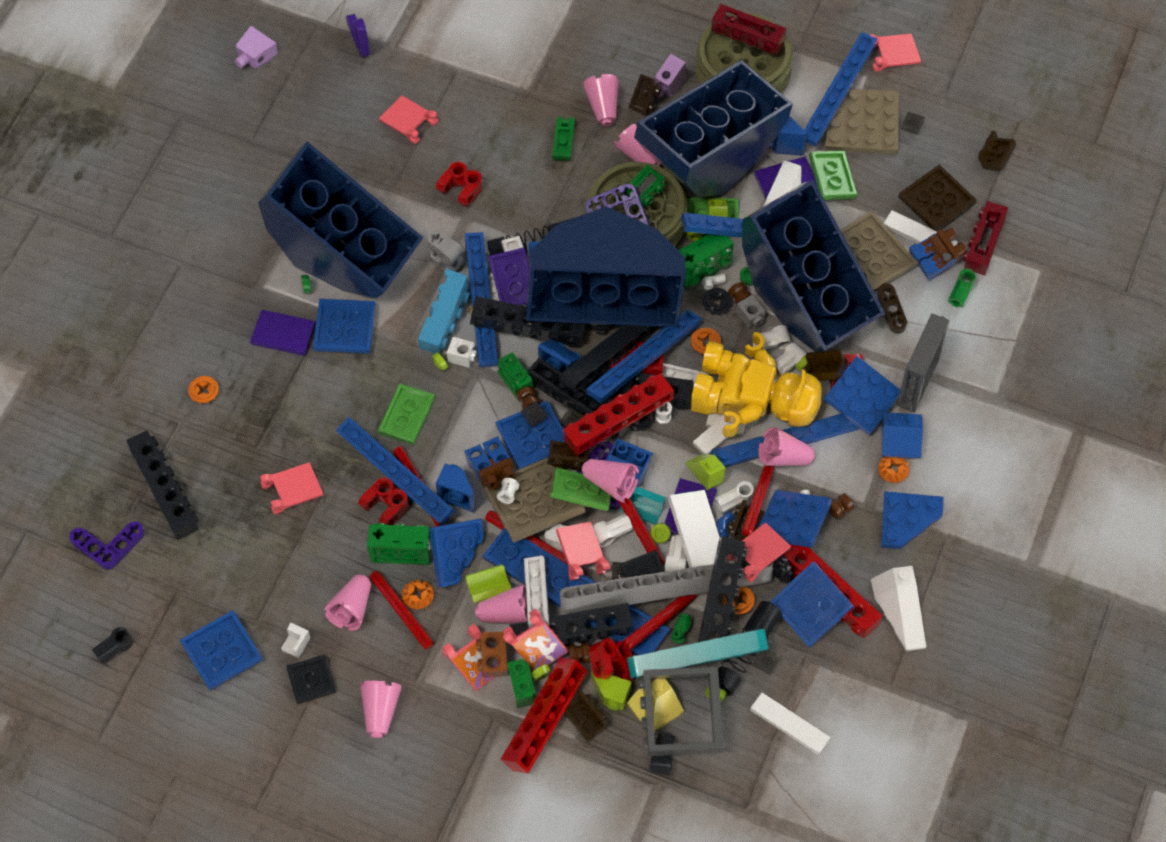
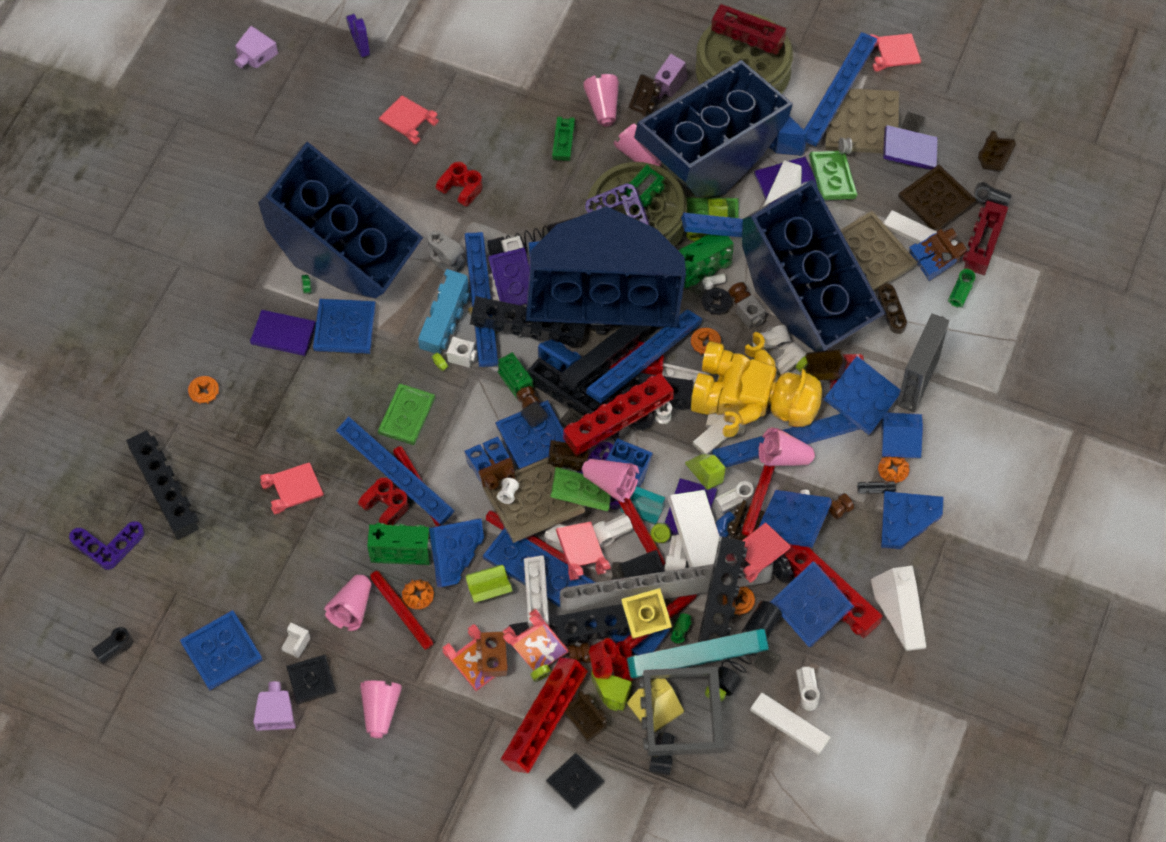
blue slope [436,463,475,513] -> none
bright pink cone [475,585,528,624] -> none
green window [507,659,536,708] -> none
green tile [740,267,753,286] -> none
none -> lavender torso [254,681,295,731]
none -> black tile [546,753,605,811]
none -> light yellow slope [621,588,672,638]
none -> white piece [796,667,820,711]
none -> light grey bush [838,138,852,154]
none -> black axle [857,481,896,494]
none -> tile [883,125,938,170]
none -> black piece [975,182,1012,207]

